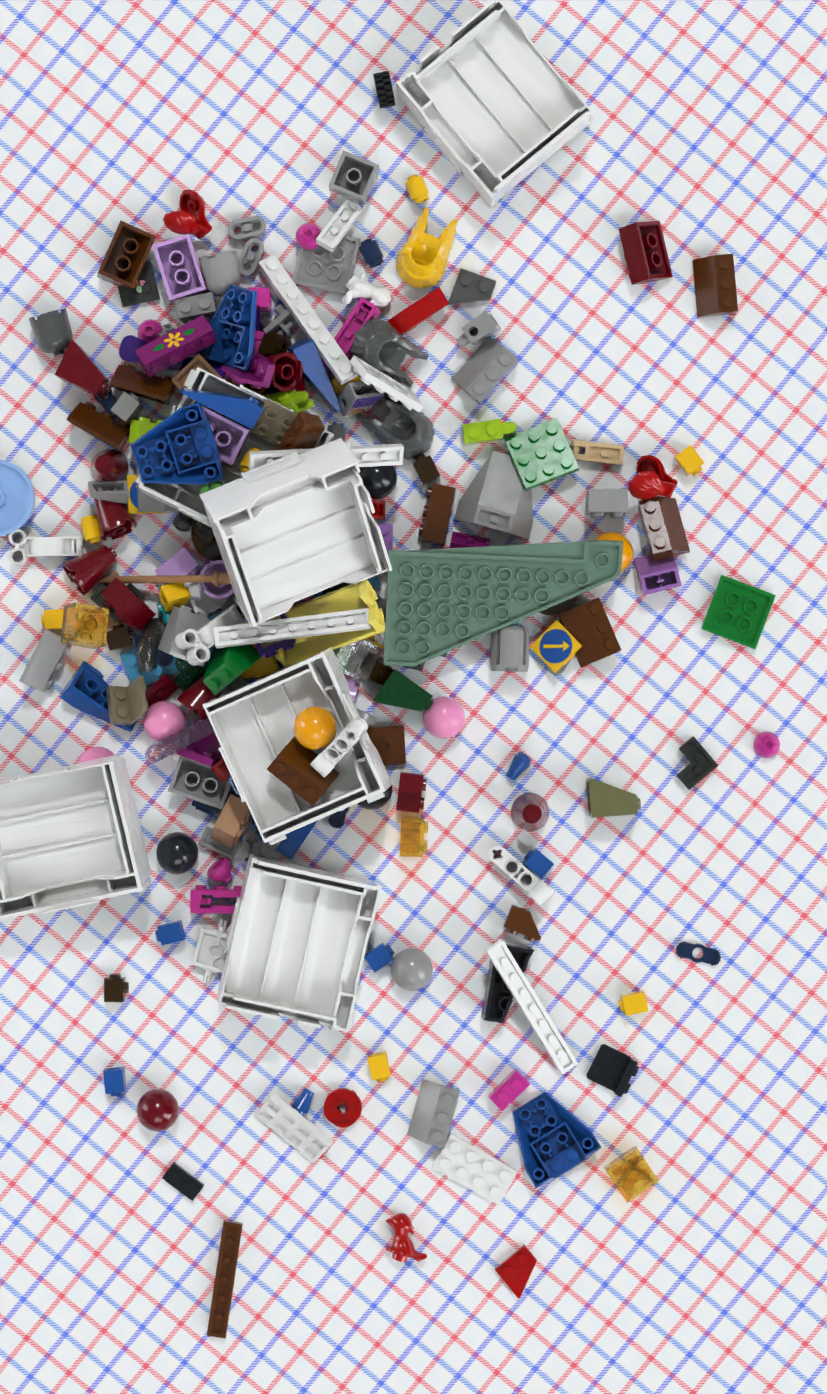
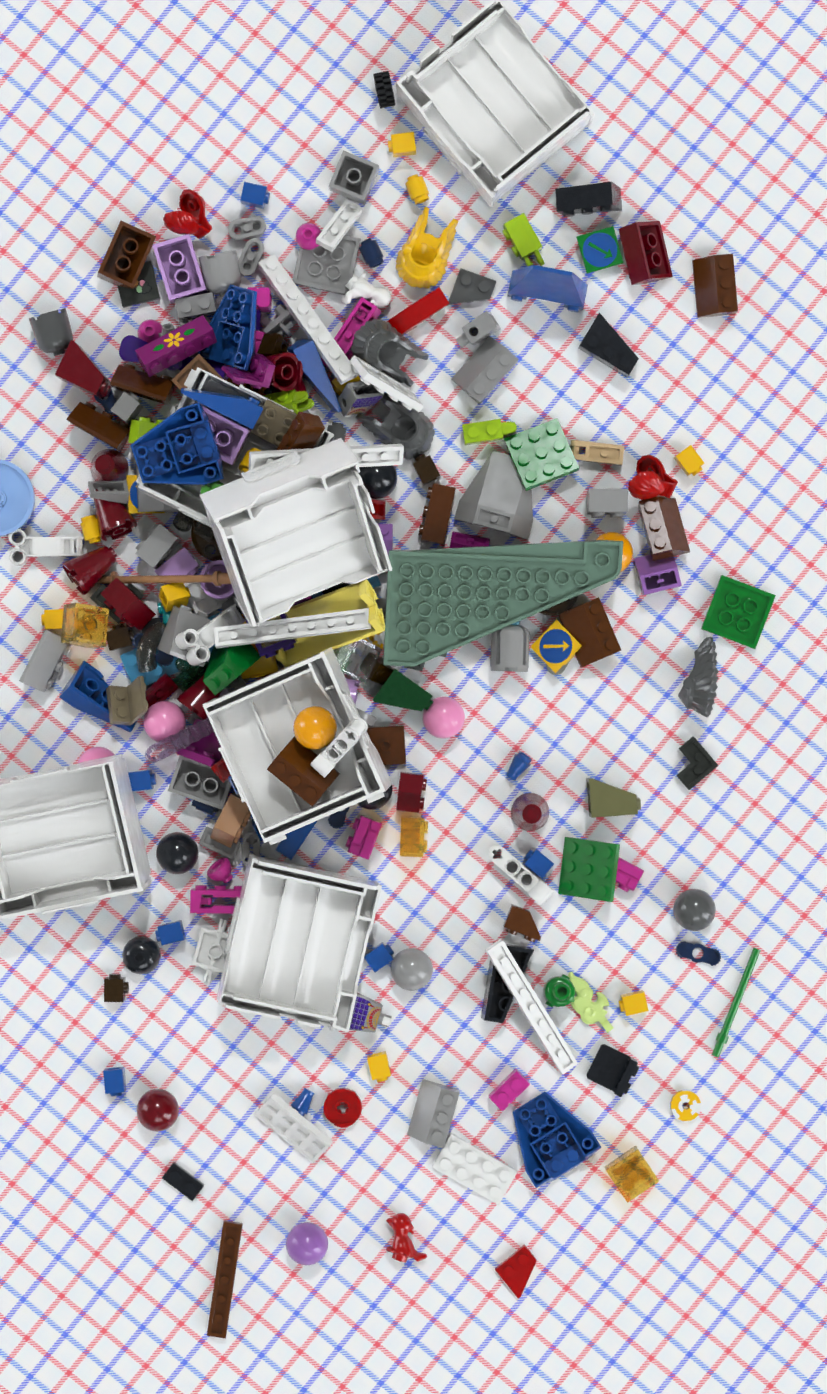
dark pink brick [753,731,780,758] -> none
none -> black cylinder [122,936,161,975]
none -> blue brick [128,770,156,792]
none -> light grey brick [135,524,181,569]
none -> blue brick [240,182,270,209]
none -> medium lavender piece [286,1222,328,1265]
none -> dark pink brick [345,815,382,860]
none -> torso [349,992,392,1033]
none -> yellow brick [388,132,416,158]
none -> lime hinge [502,213,545,266]
none -> blue wedge [507,265,588,312]
none -> green piece [543,974,575,1008]
none -> black wedge [555,182,622,217]
none -> green plate [558,837,620,902]
none -> yellowish green piece [568,972,613,1033]
none -> piece [576,226,624,274]
none -> black wedge [578,312,639,378]
none -> dark pink brick [616,857,644,892]
none -> yellow piece [670,1090,701,1121]
none -> dark grey piece [673,889,716,931]
none -> dark grey piece [678,637,719,717]
none -> green bar [712,948,761,1058]

